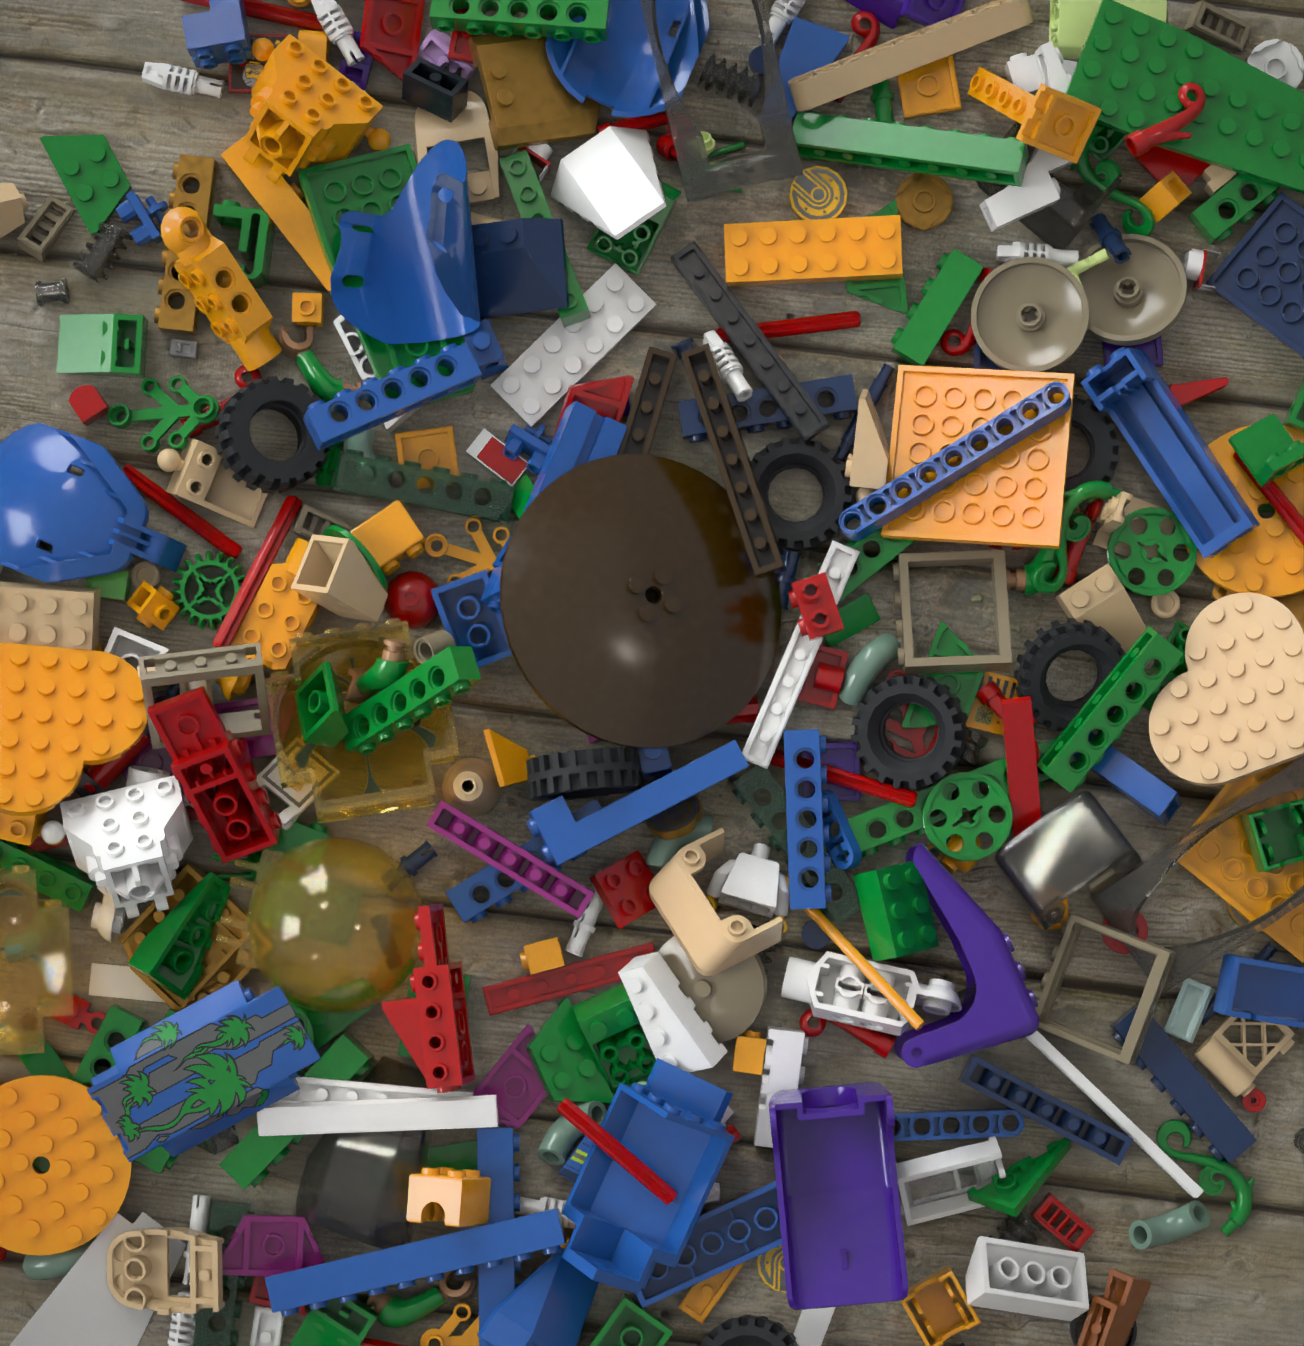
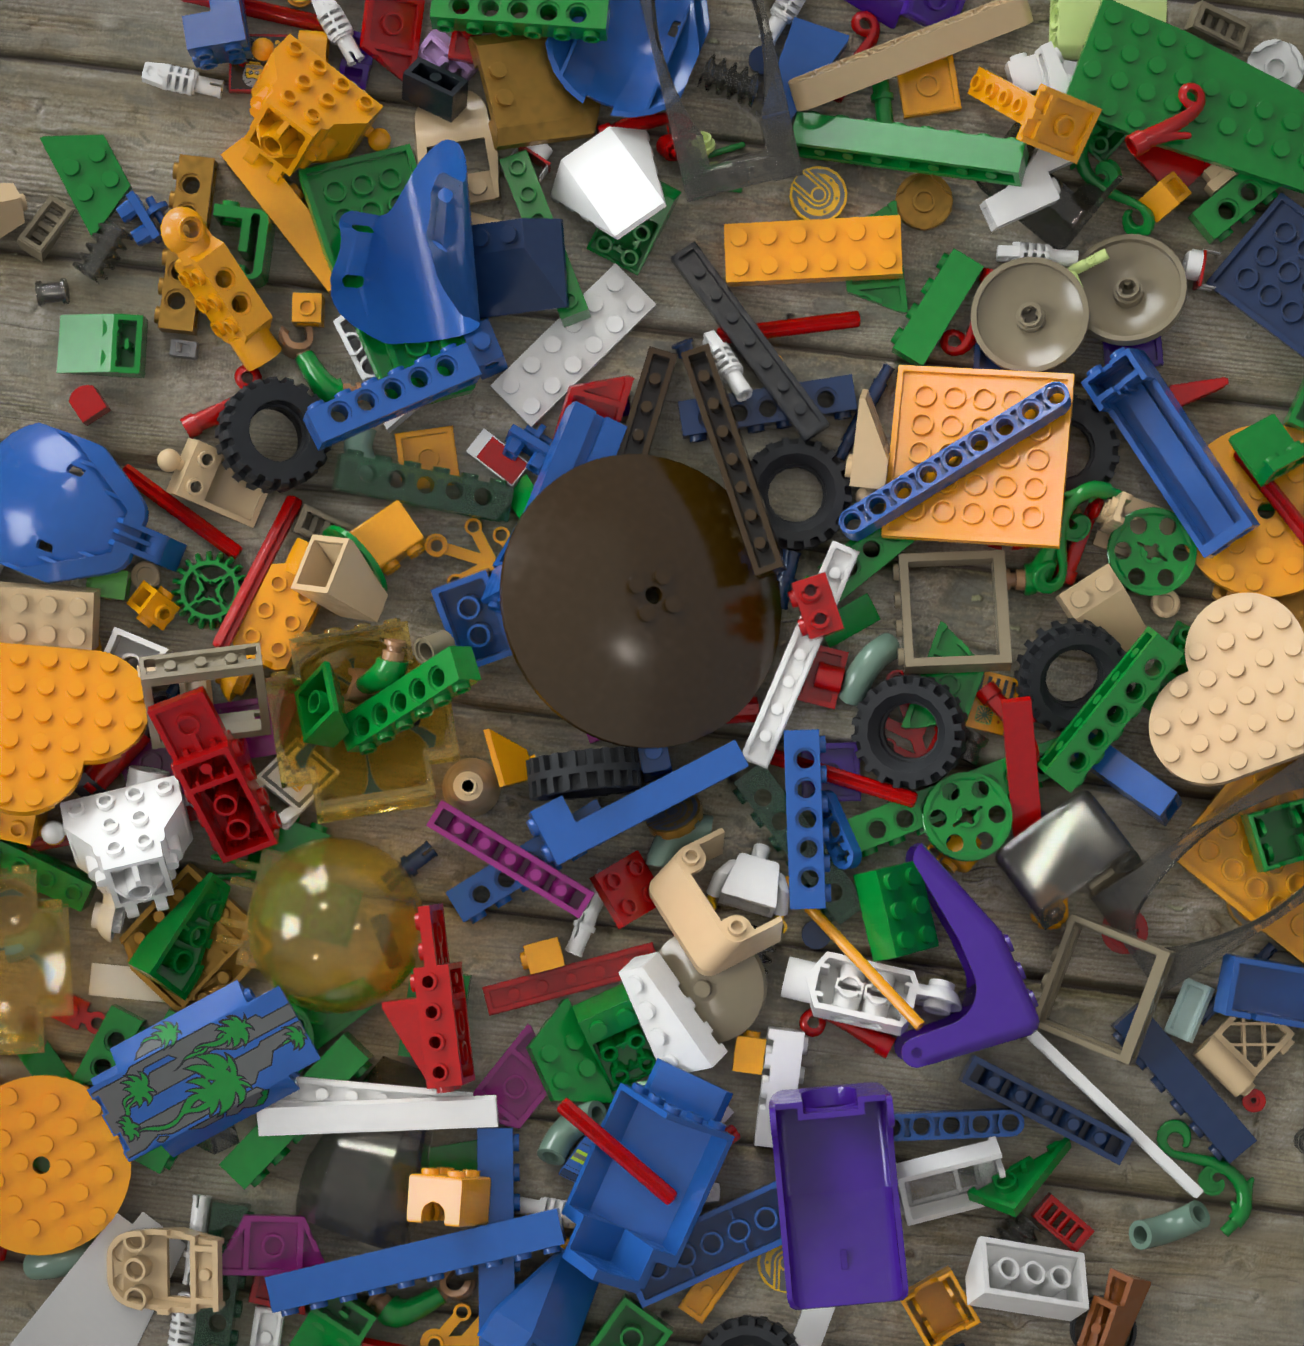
green plant [107,375,220,453] -> none
green axle [315,440,344,487] -> none
red cylinder [384,571,439,630] -> none
dark blue pin [1089,213,1131,264] -> none

